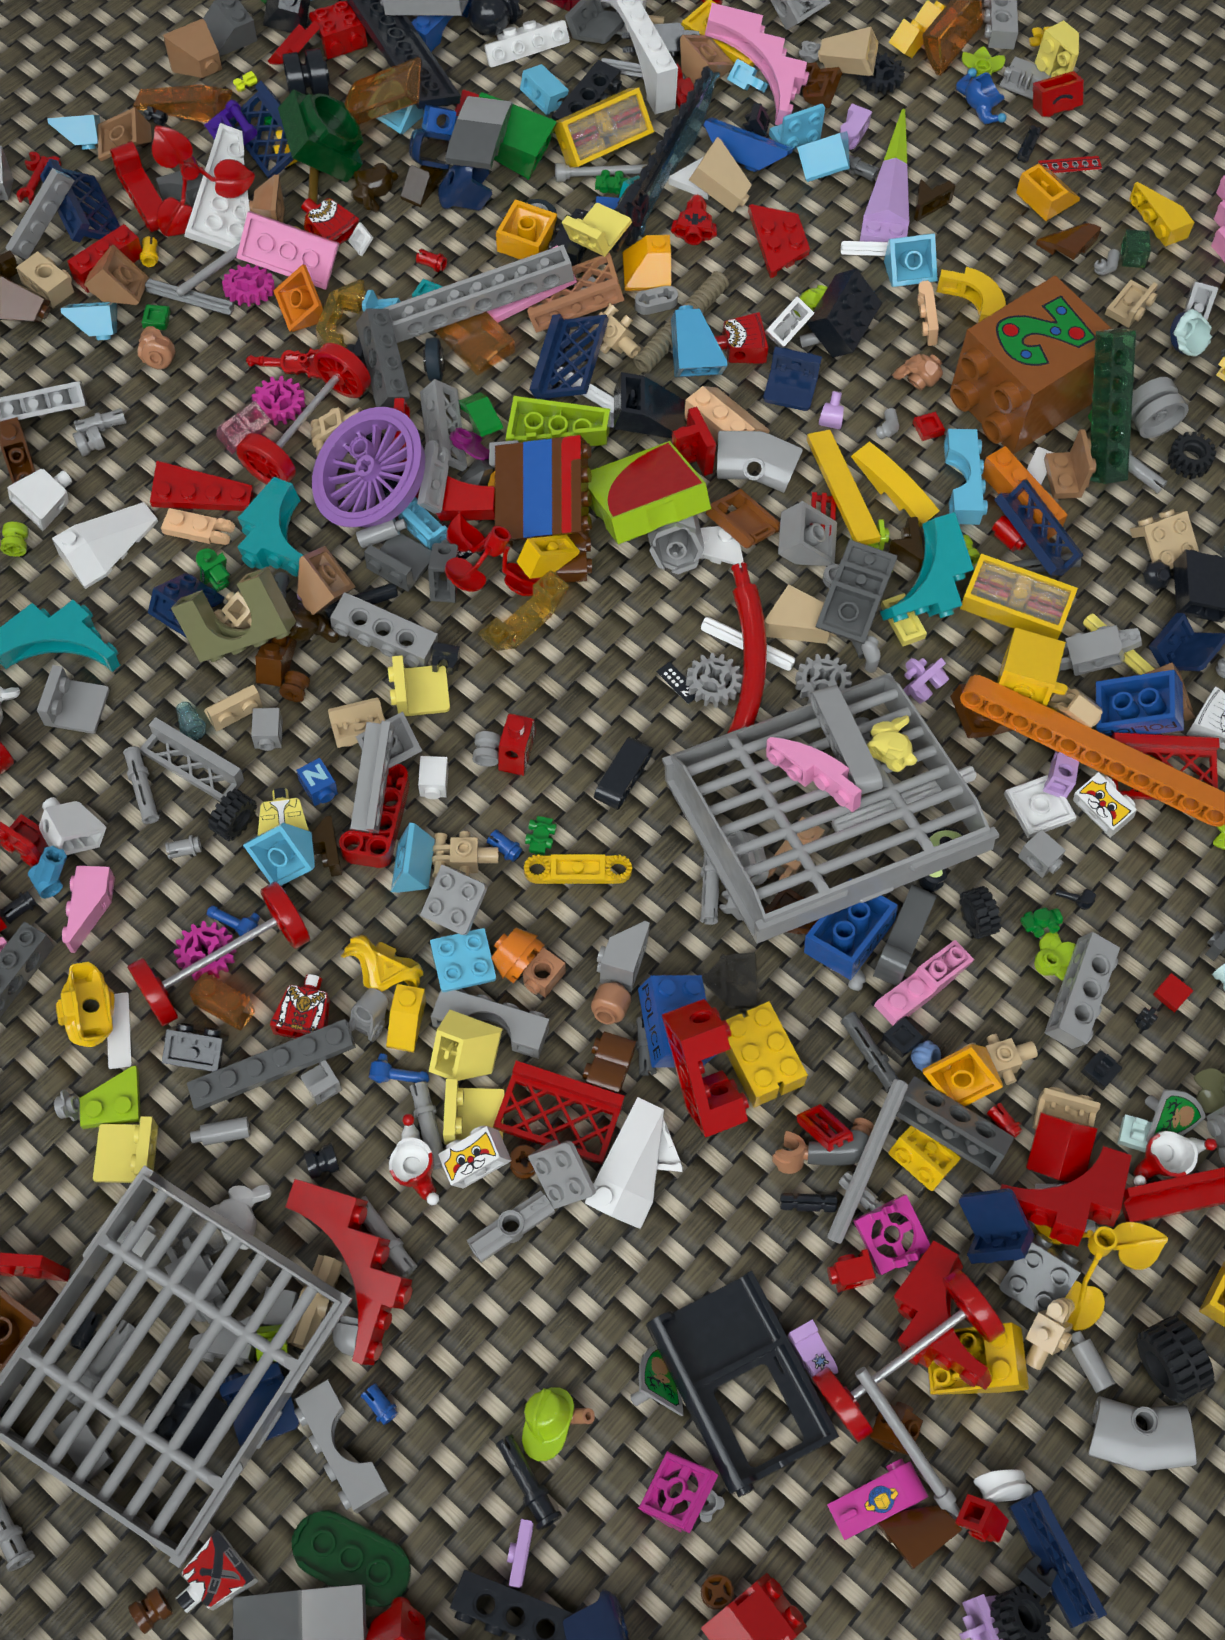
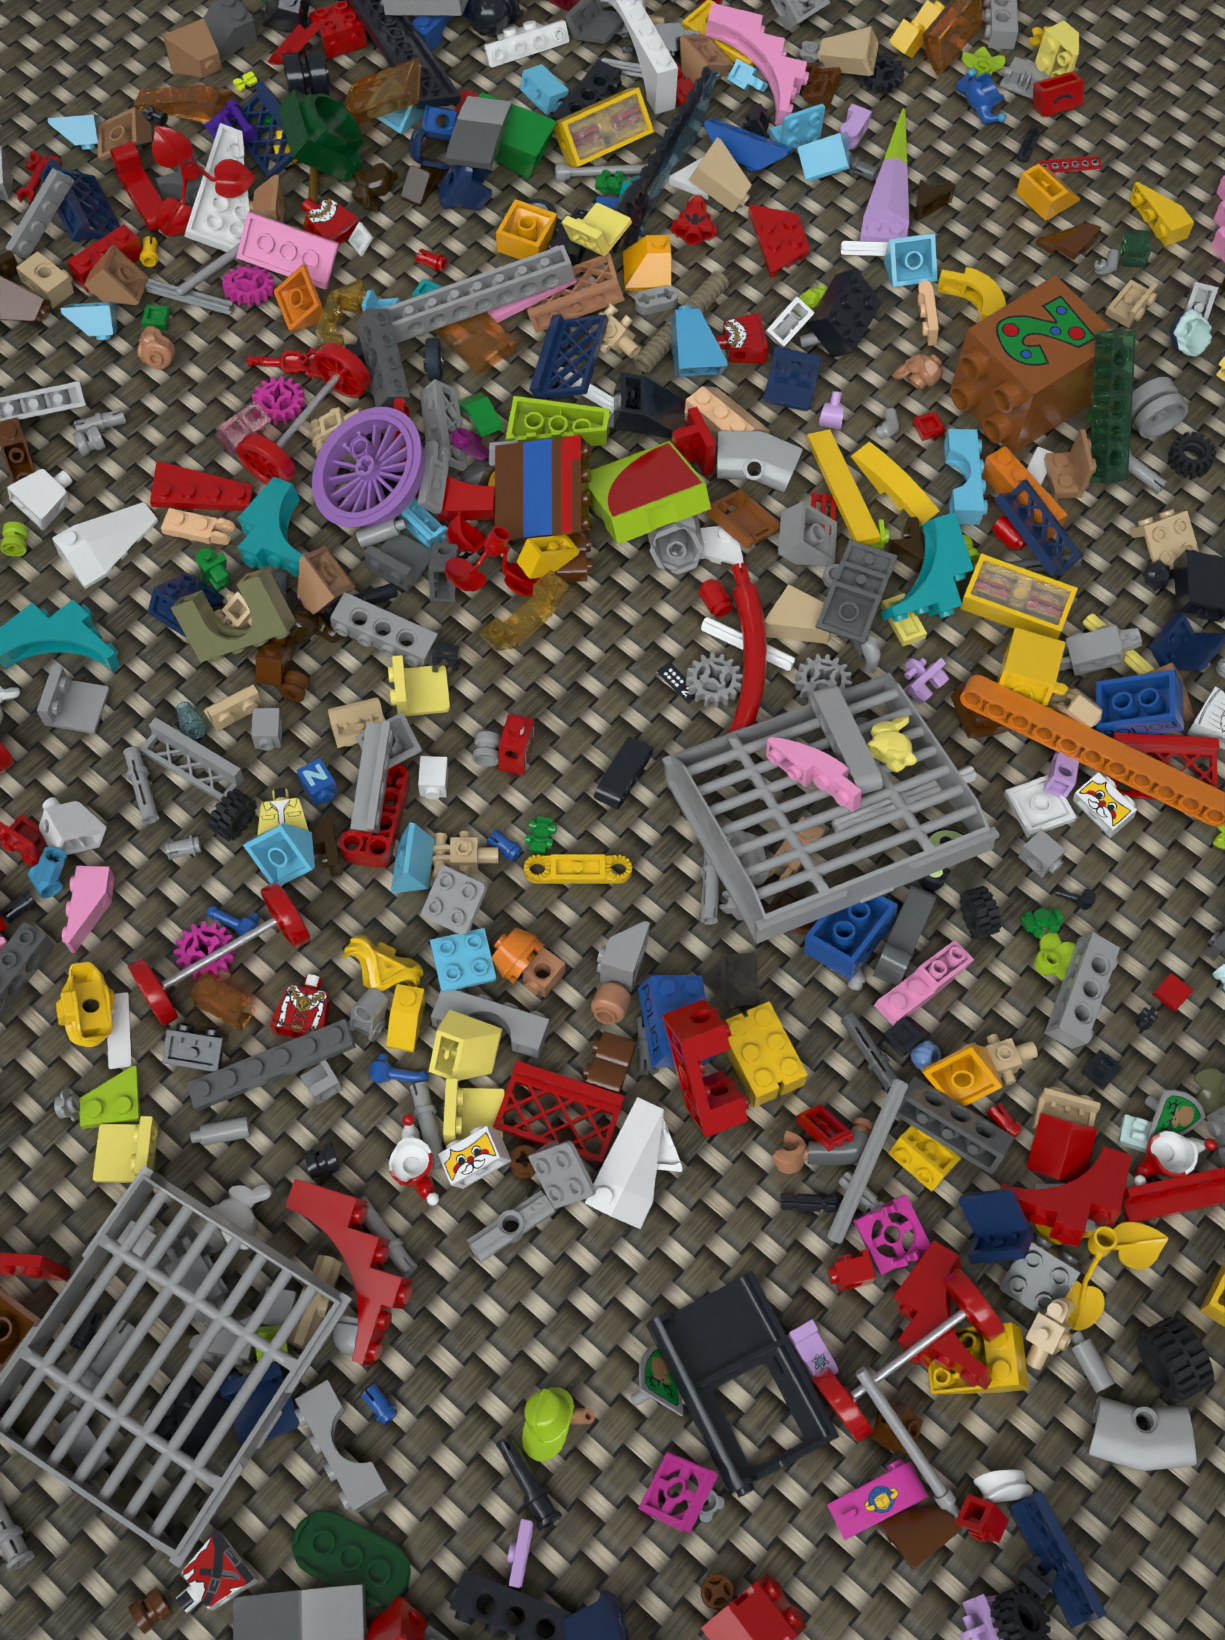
none -> red brick [698,579,733,618]

